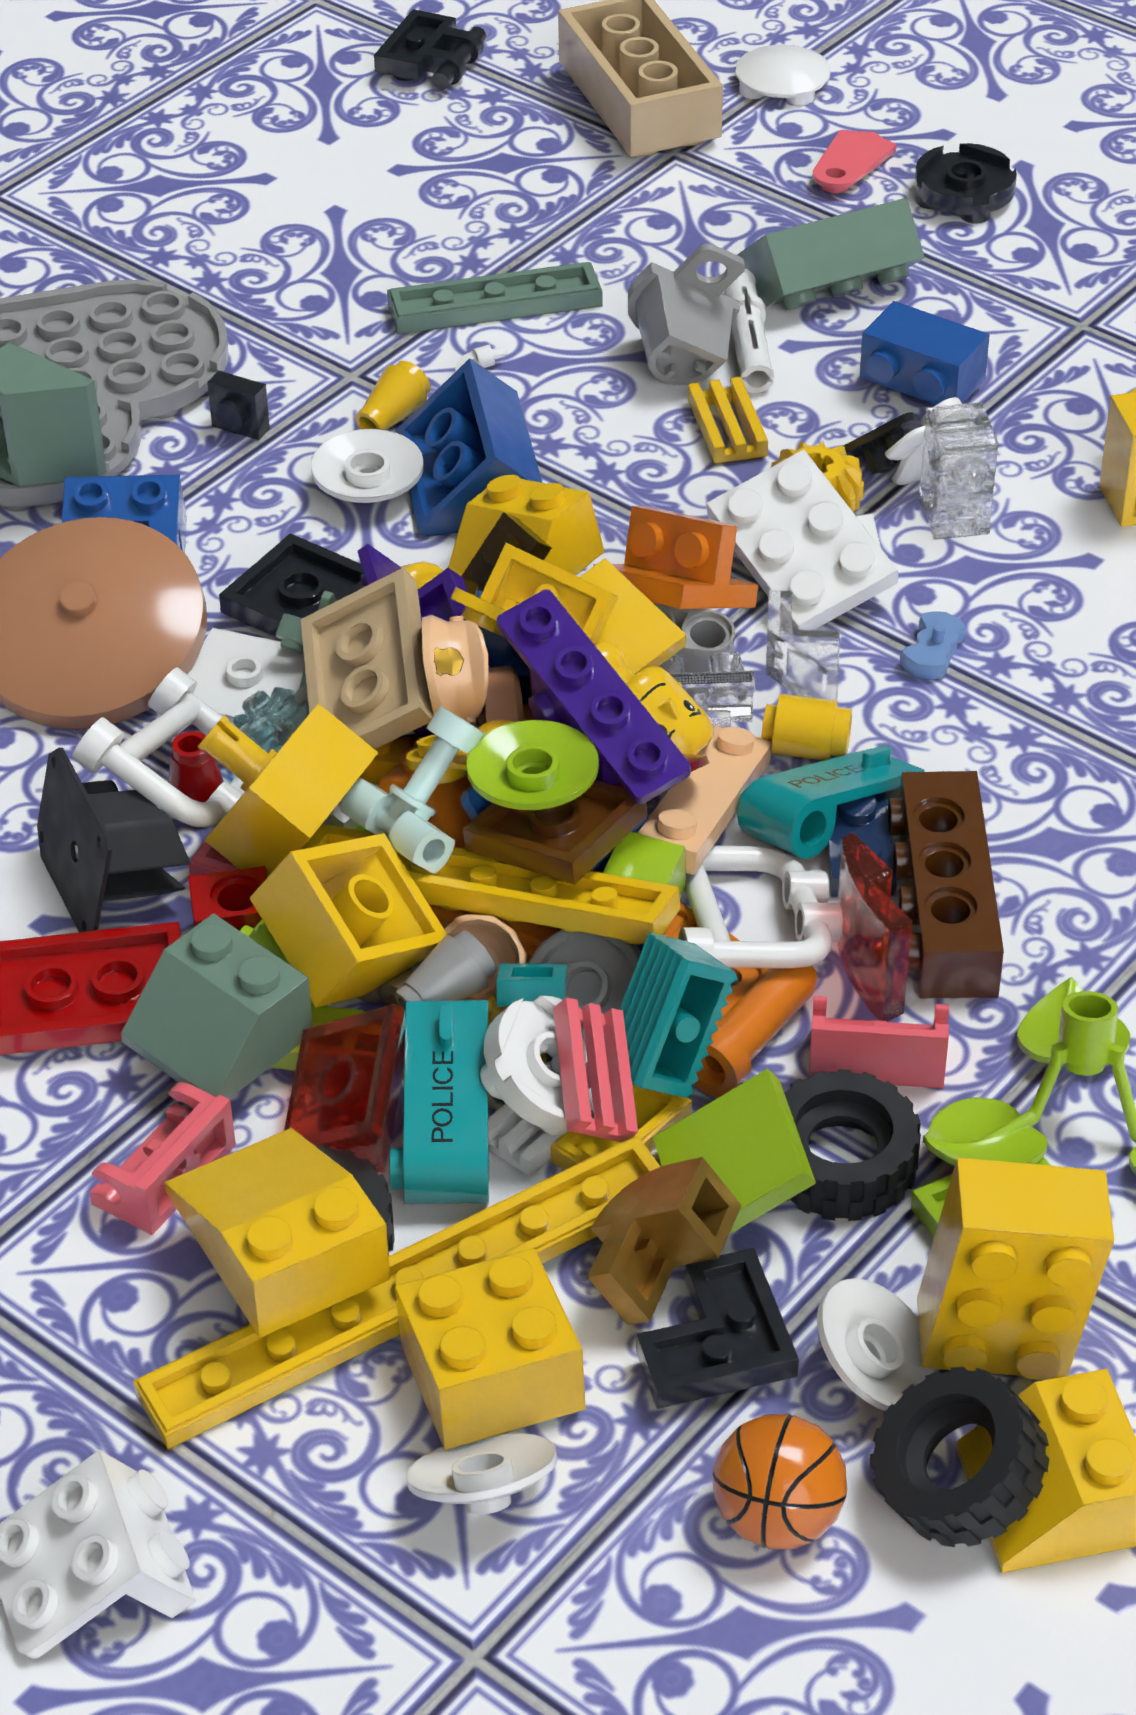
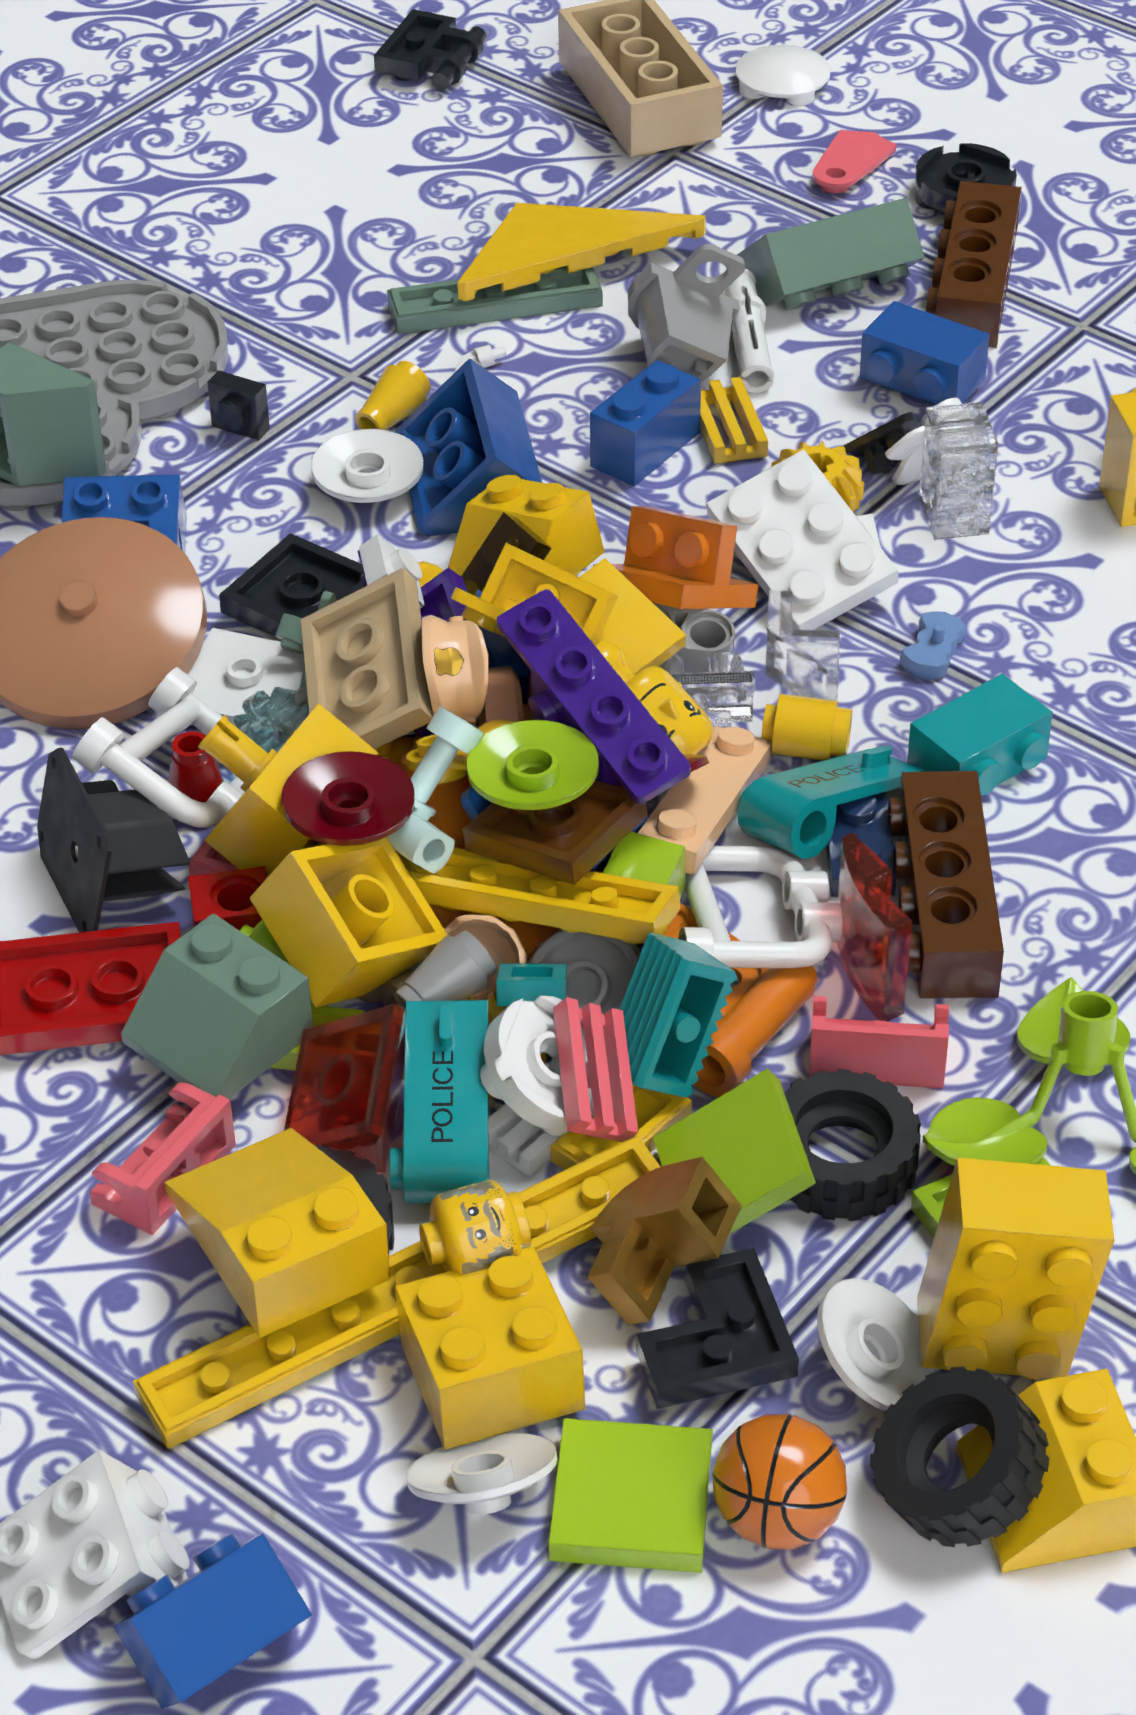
none -> blue brick [113,1532,312,1709]
none -> dark red dish [282,751,415,846]
none -> white plate [359,534,425,609]
none -> yellow head [419,1180,531,1274]
none -> yellow tile [457,203,706,302]
none -> lime tile [549,1418,713,1573]
none -> blue brick [590,360,701,487]
none -> teal brick [907,673,1053,795]
none -> reddish brown brick [926,181,1022,348]

